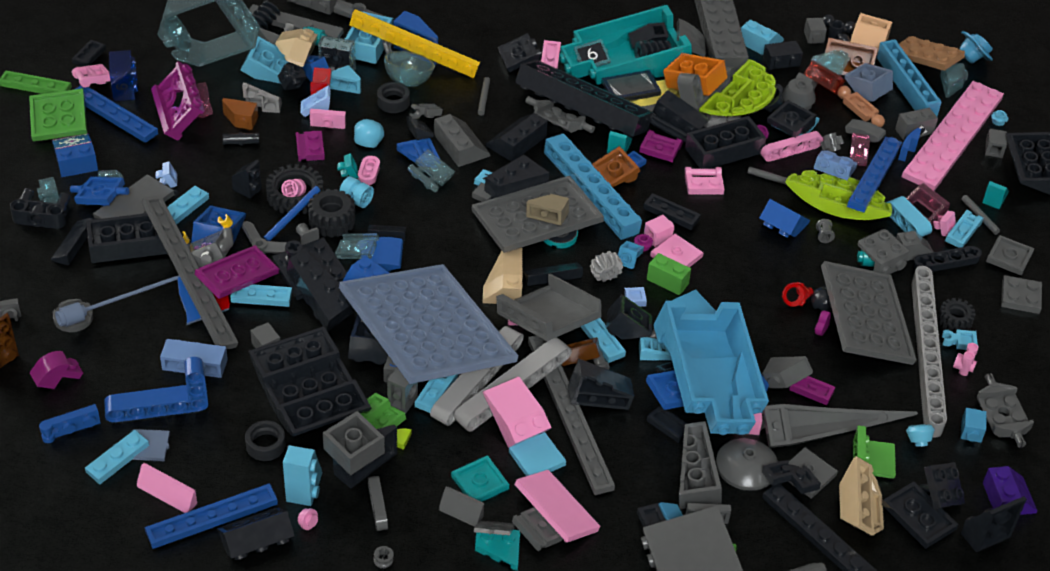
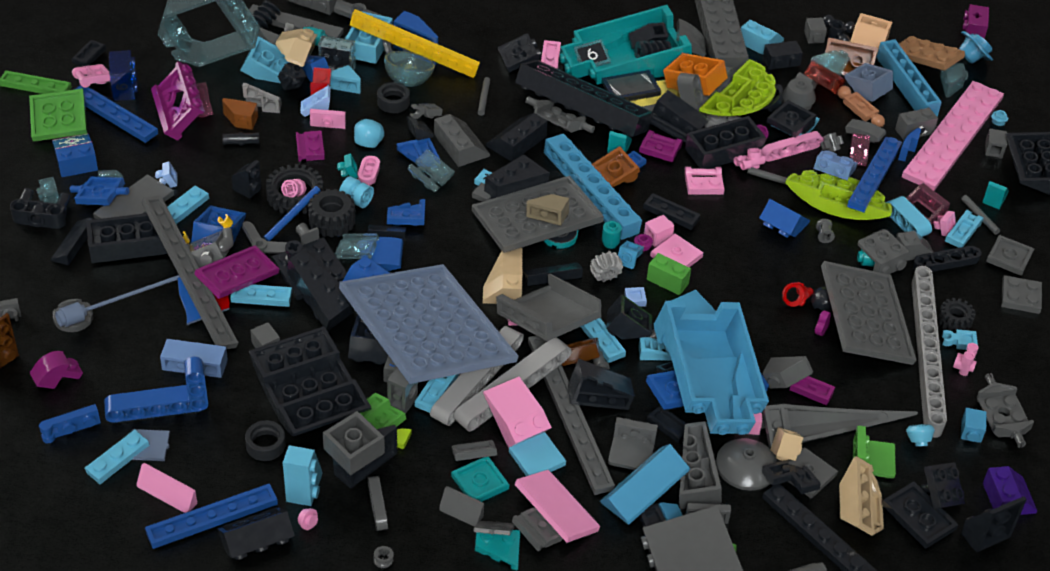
none -> blue wing [387,199,425,226]
none -> dark grey tile [452,440,497,461]
none -> dark azure slope [600,444,690,525]
none -> teal brick [602,221,622,249]
none -> dark grey bracket [608,417,658,470]
none -> bright pink plate [734,148,765,170]
none -> tan brick [770,427,803,461]
none -> magenta brick [963,4,989,39]

